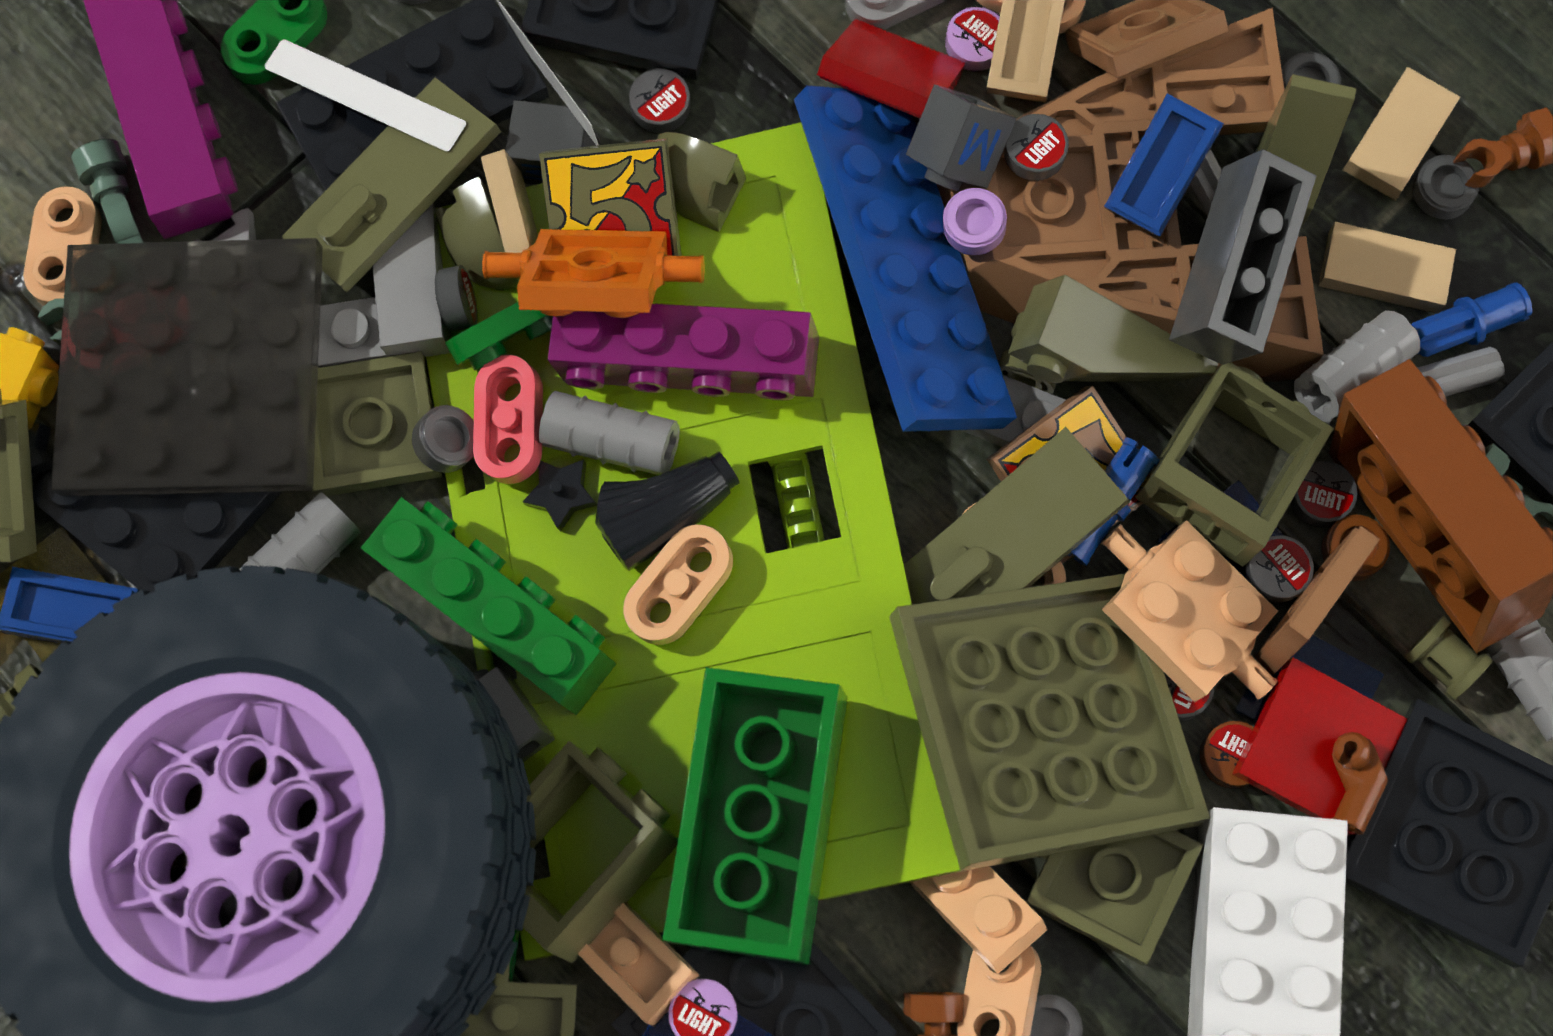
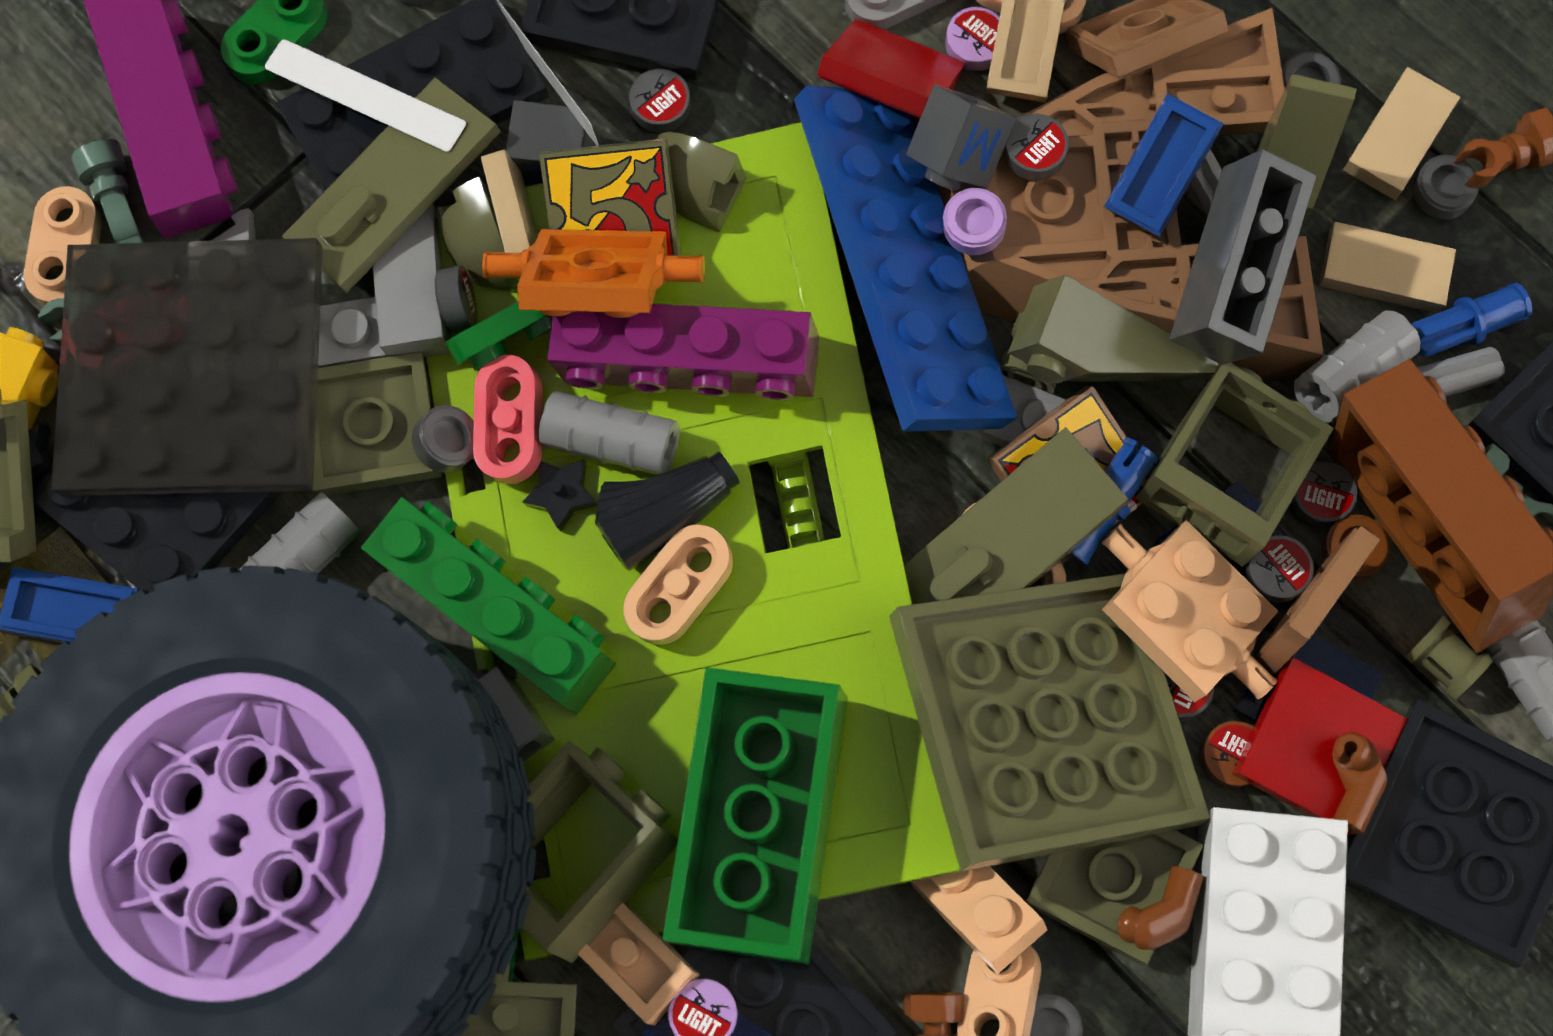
none -> dark orange arm [1118,866,1204,950]

